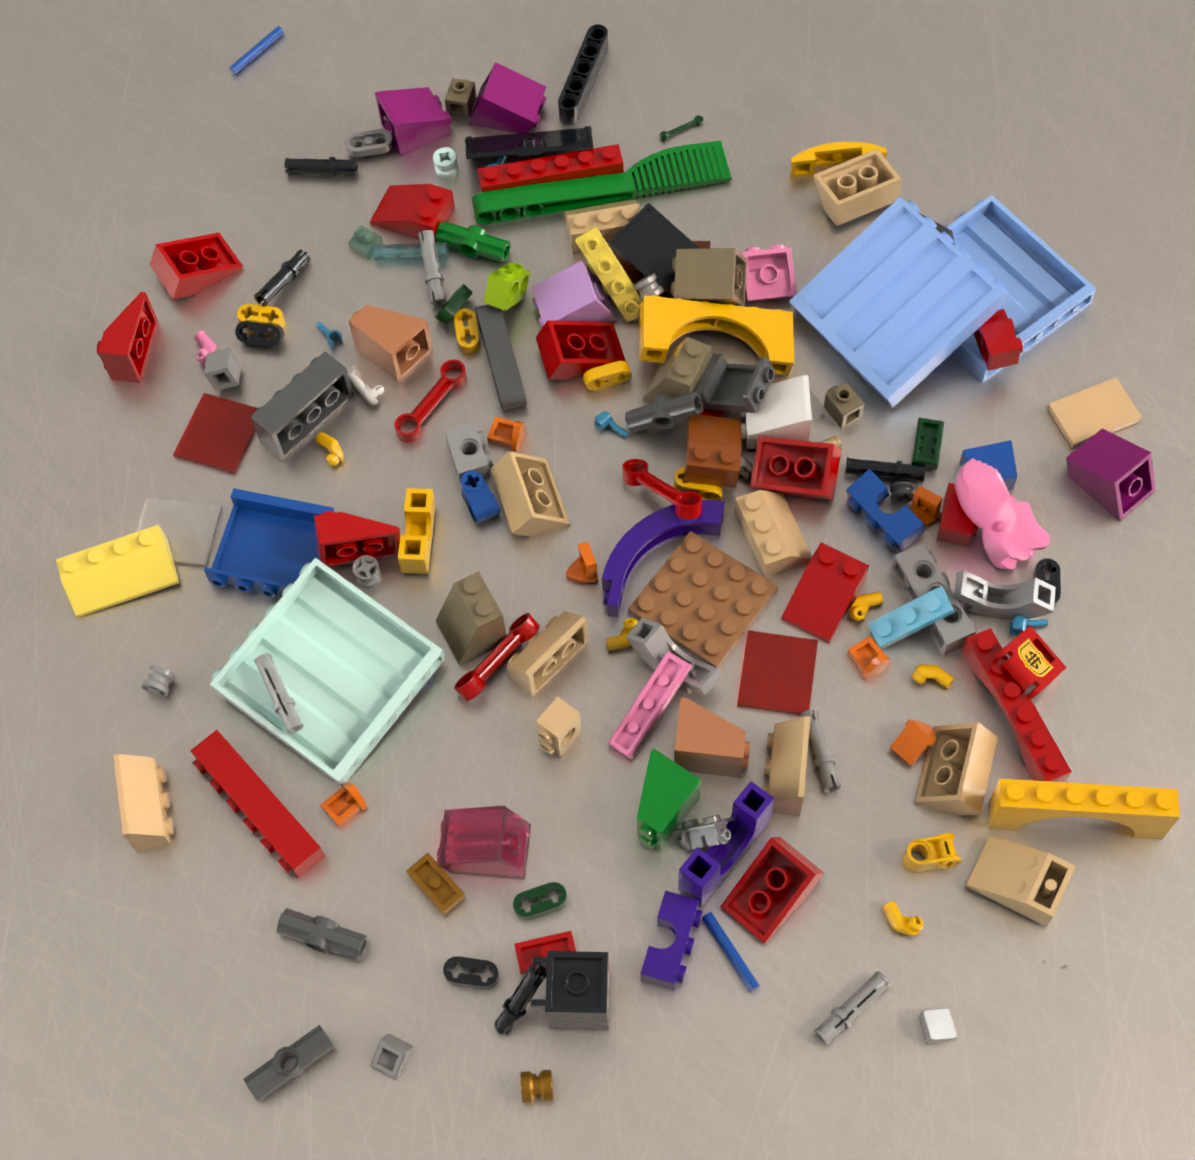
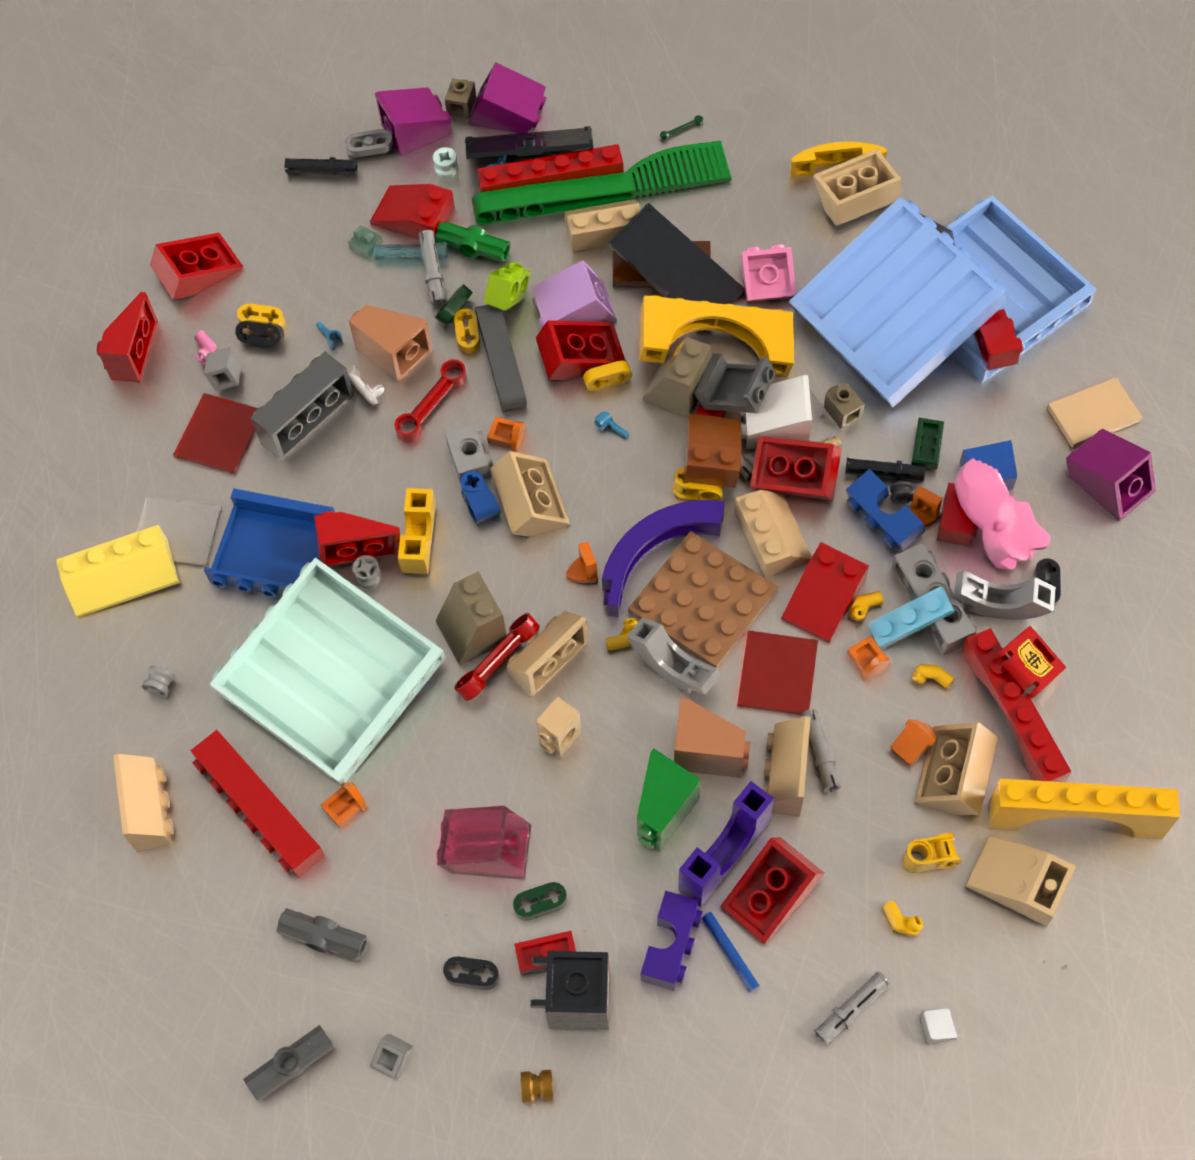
bar [229,26,284,75] -> none
black pin [254,249,311,307] -> none
light grey pin [254,653,304,734] -> none
yellow arm [316,432,344,467] -> none
pearl gold plate [406,853,466,916] -> none
black pin [494,964,547,1035] -> none
black beam [558,24,608,125] -> none
light yellow bracket [575,227,642,322] -> none
bright pink tile [607,651,692,760] -> none
red piece [622,459,702,520] -> none
dark grey piece [625,392,703,433] -> none
light grey wheel [633,273,664,302] -> none
dark tan slope [671,248,747,307] -> none
light grey hinge [671,814,733,850] -> none
dark azure hand [1010,615,1048,636] -> none

